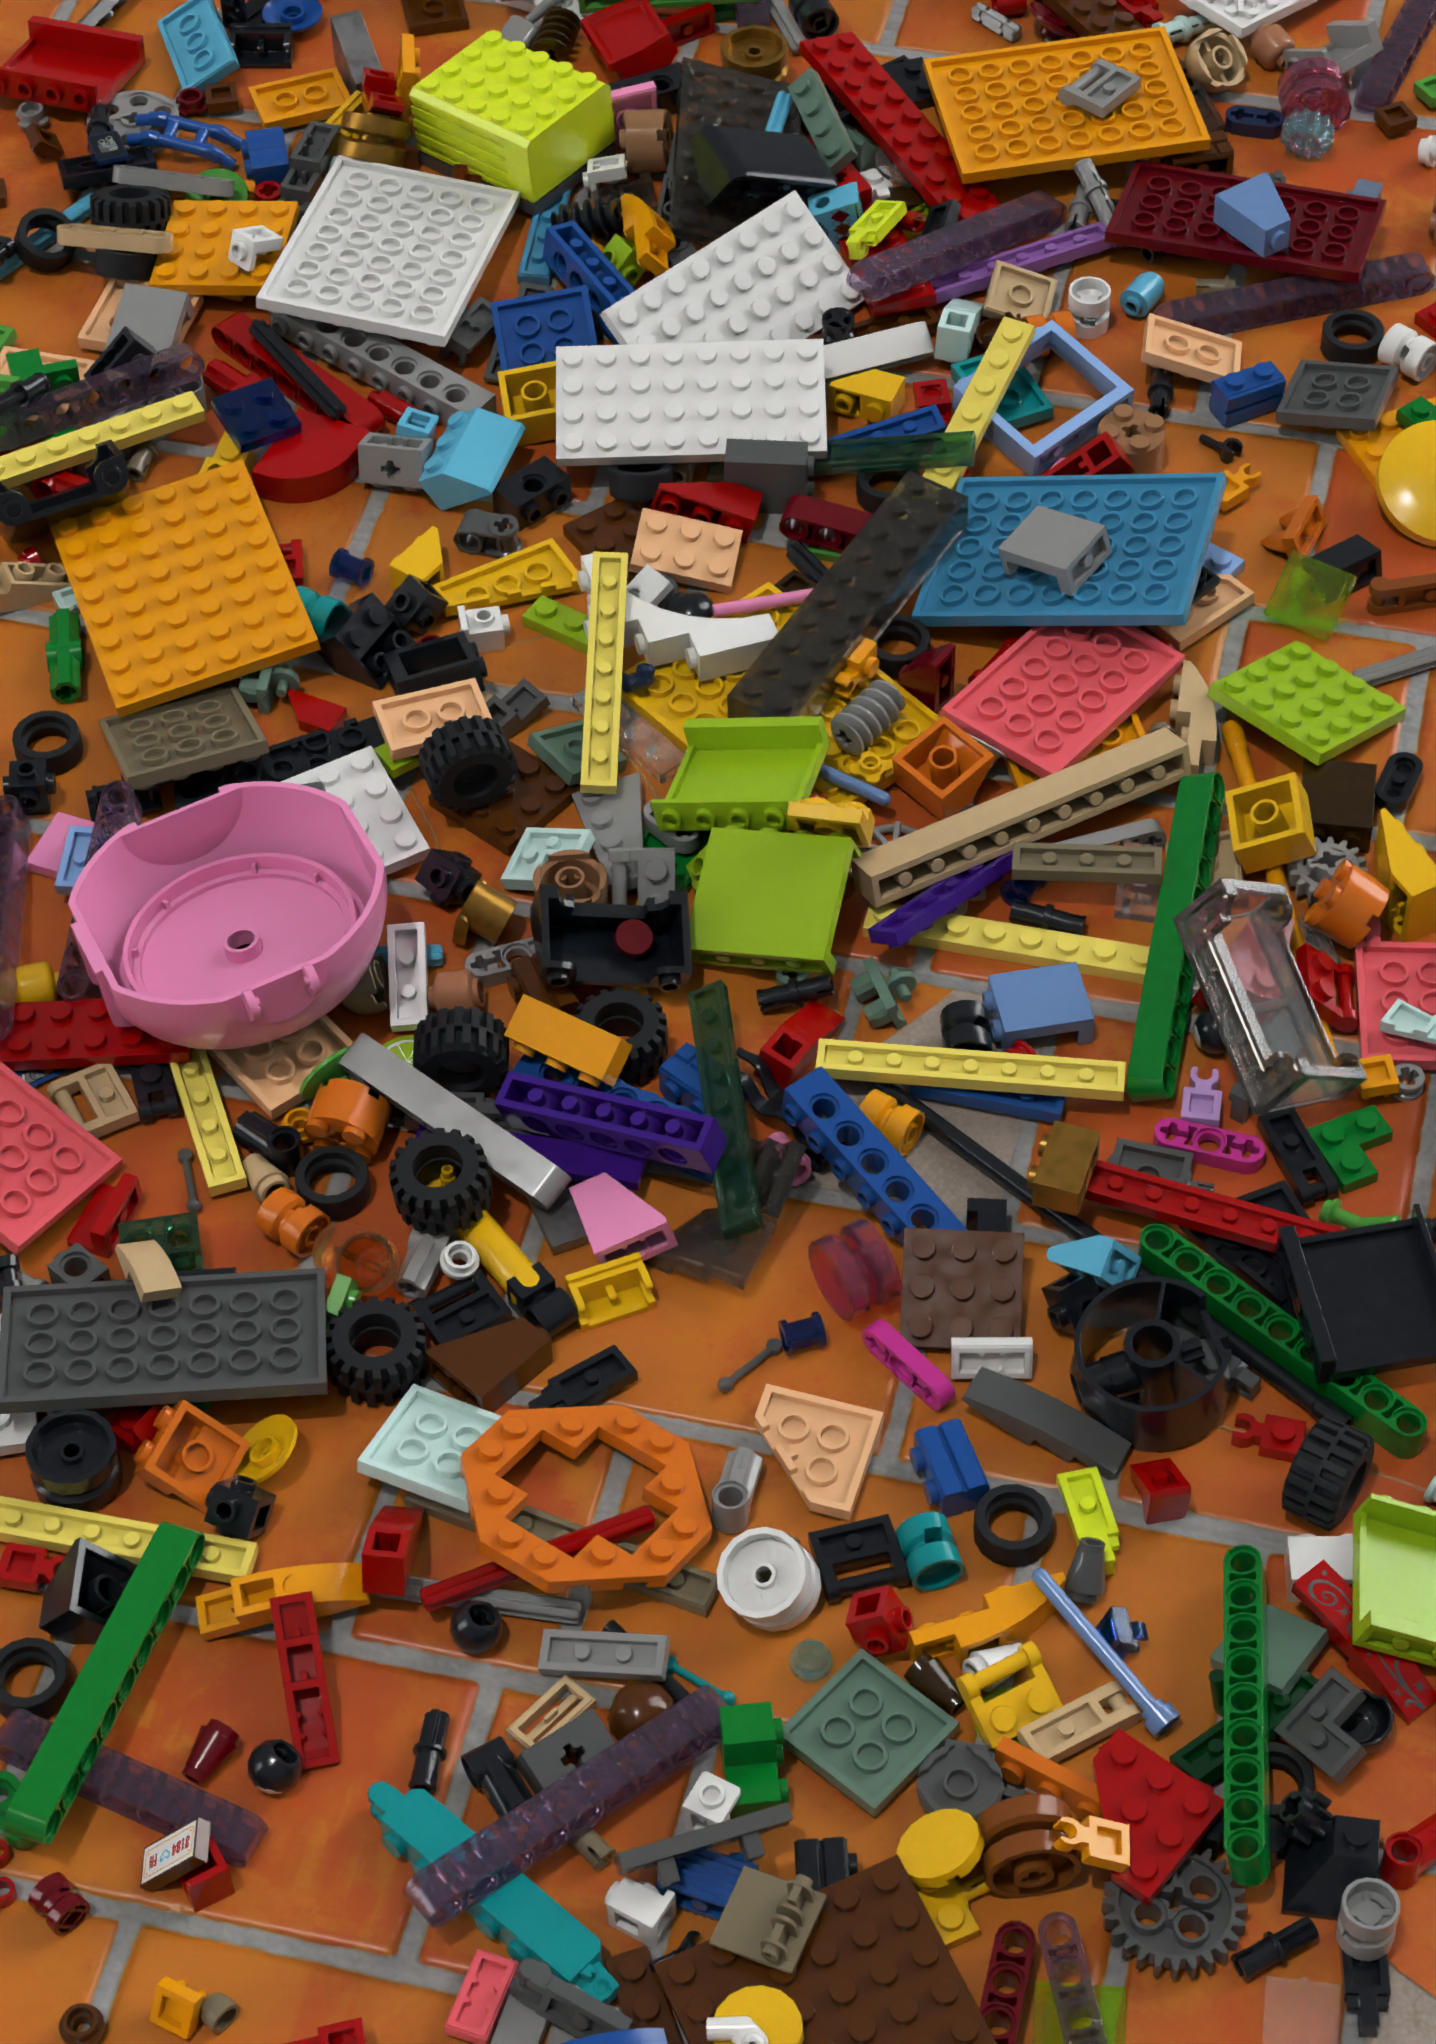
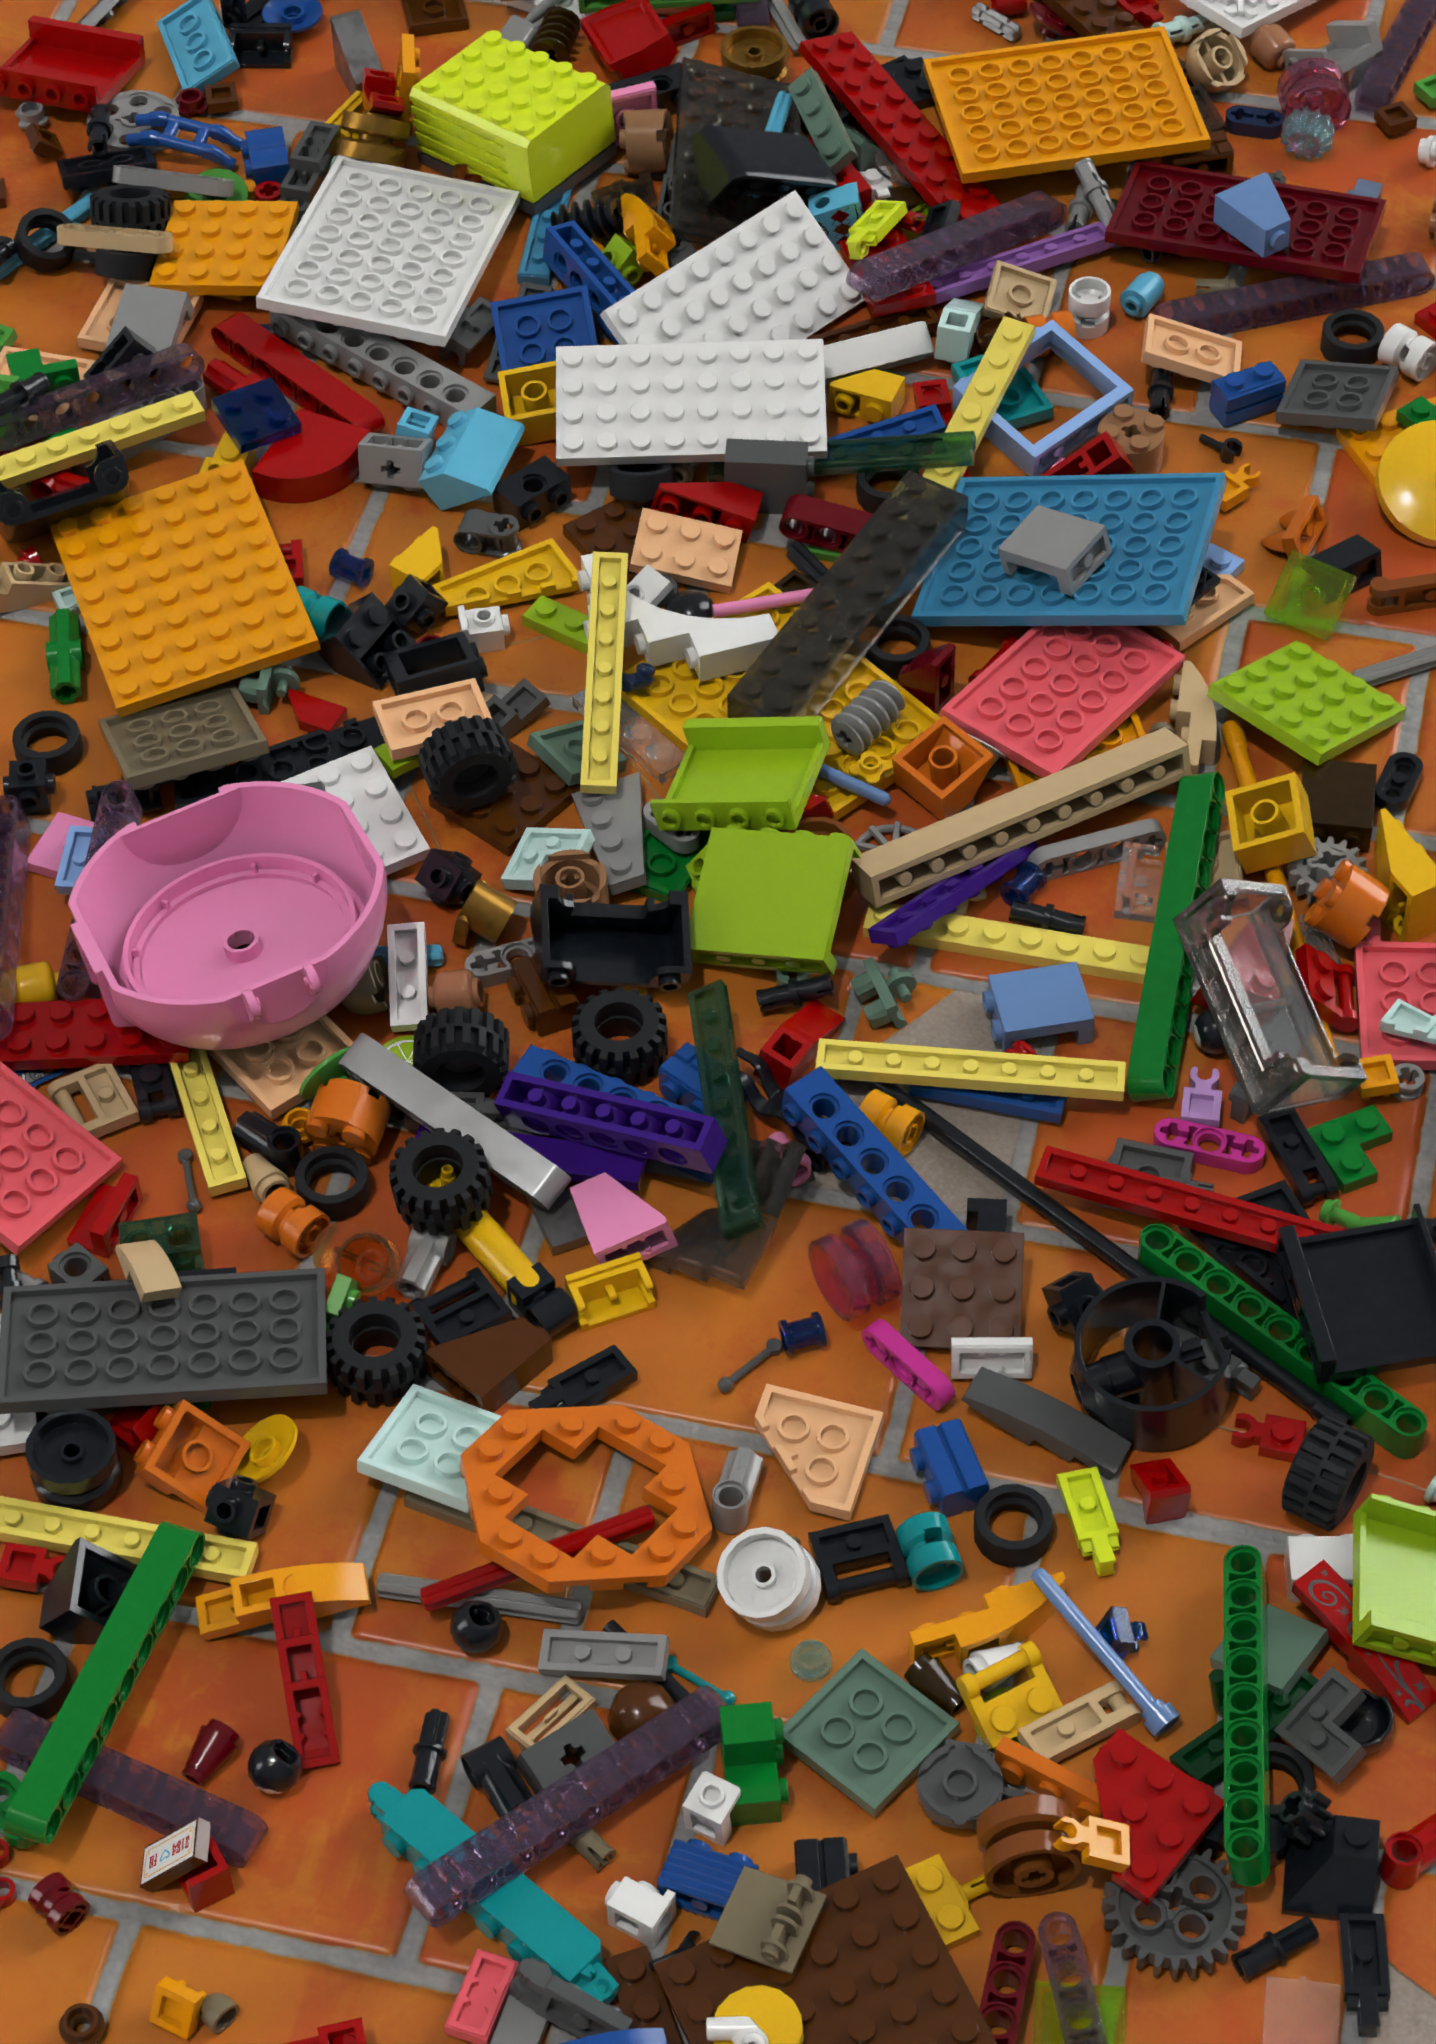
slope [87,130,129,167] -> none
dark tan pin [127,440,158,482] -> none
white bracket [228,225,283,271] -> none
light orange plate [248,67,350,129] -> none
black axle [249,319,347,421] -> none
red slope [362,1505,425,1596] -> none
red cylinder [367,390,425,423] -> none
white plate [439,1241,480,1280] -> none
light orange brick [504,994,633,1088] -> none
white bracket [582,153,627,201] -> none
light grey plate [608,847,675,906] -> none
dark red tile [614,919,653,959] -> none
dark grey hinge [614,1802,793,1888] -> none
yellow plate [787,797,875,848] -> none
black wheel [822,307,855,345] -> none
light orange plate [834,638,880,698] -> none
red brick [845,1585,914,1657] -> none
yellow tile [896,1809,985,1888] -> none
black wheel [940,1000,993,1052] -> none
dark tan plate [1012,842,1162,884] -> none
pearl gold brick [1027,1120,1100,1216] -> none
medium azure tile [1046,1235,1142,1288] -> none
light grey plate [1058,59,1141,118] -> none
dark grey cone [1065,1537,1105,1604] -> none
light grey wheel [1335,1877,1401,1961] -> none

